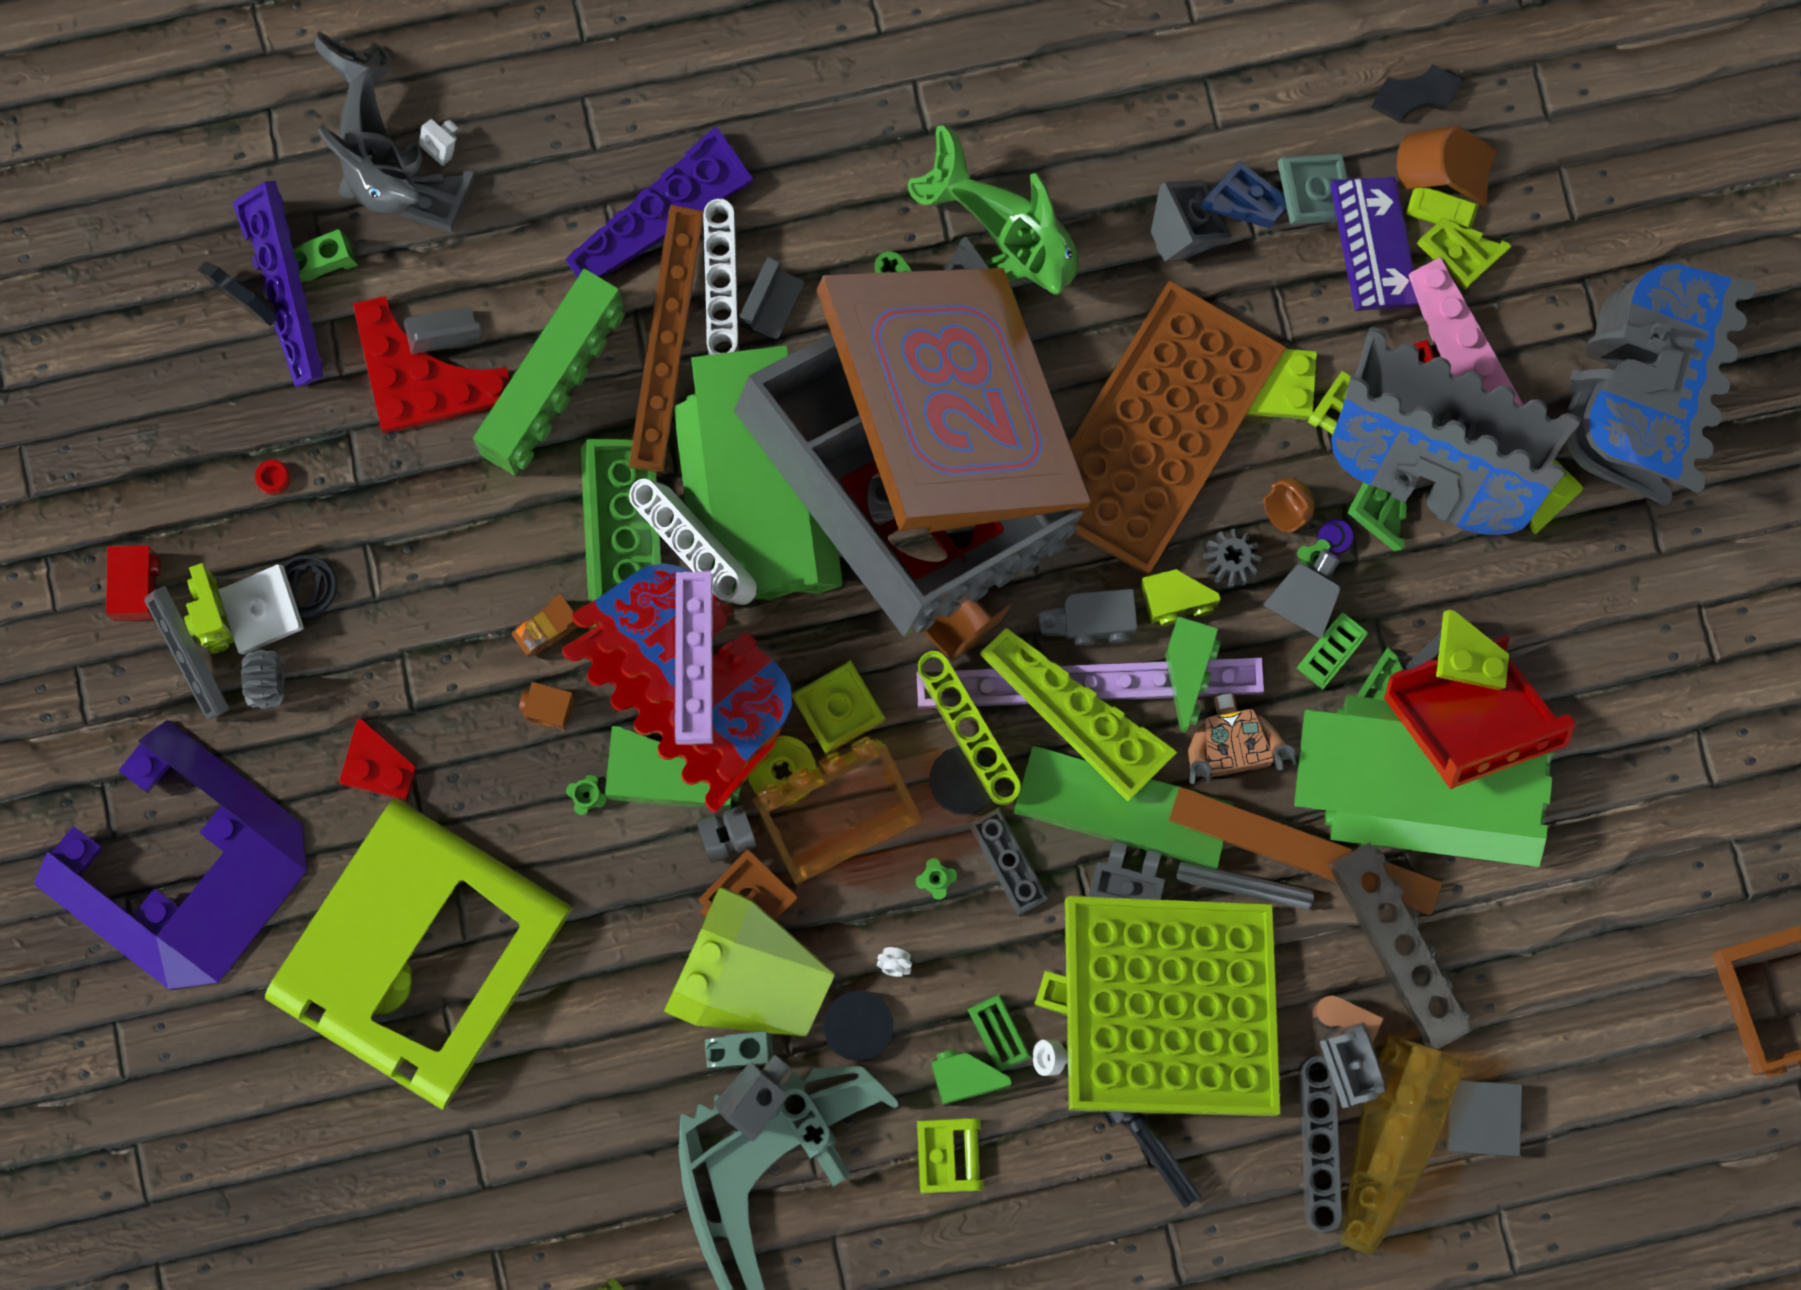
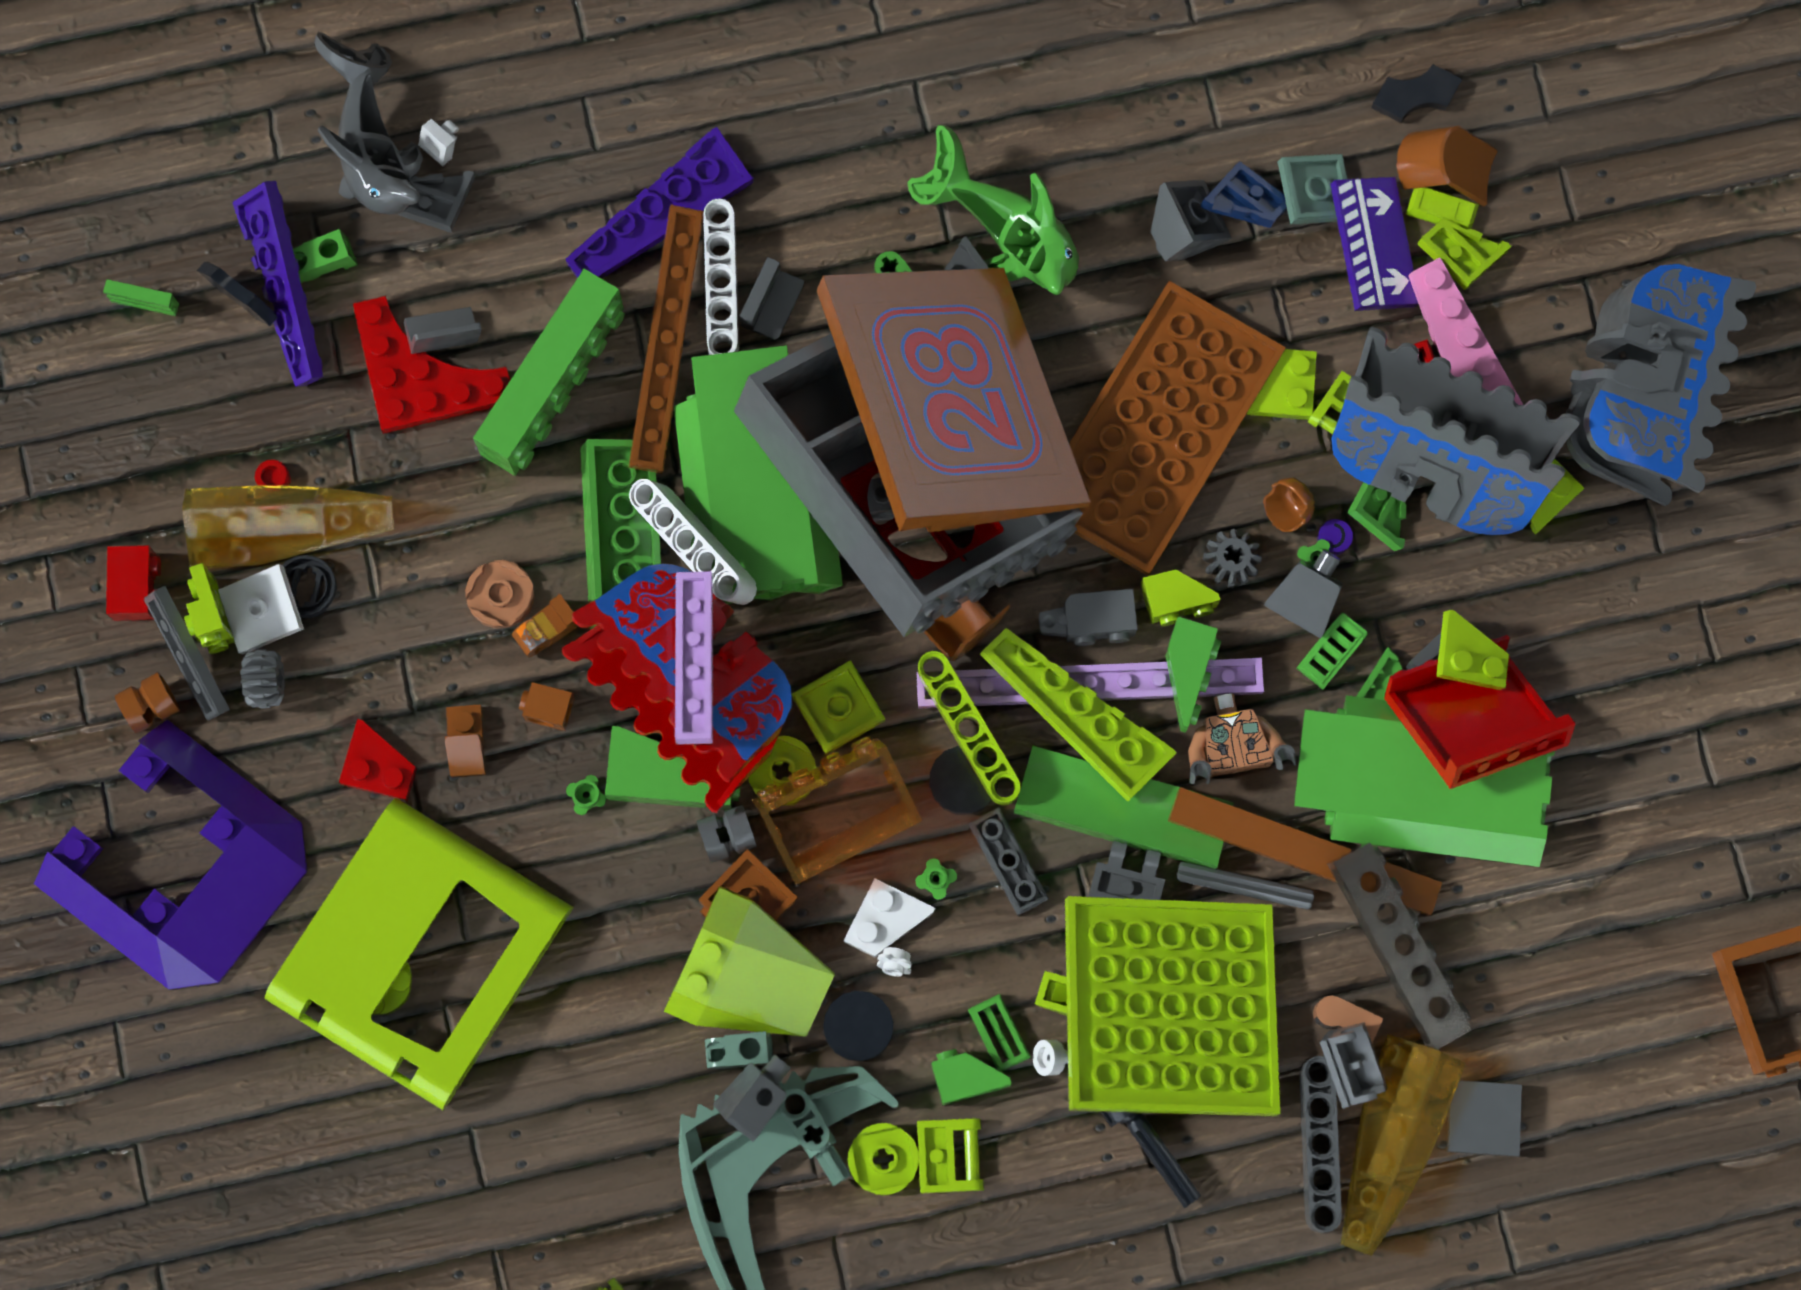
none -> bright green tile [103,279,179,316]
none -> dark orange wheel [114,672,180,734]
none -> clear yellow wedge [182,486,395,568]
none -> dark orange slope [445,704,486,777]
none -> nougat tile [465,560,535,629]
none -> white wing [844,878,935,957]
none -> lime plate [848,1123,919,1196]

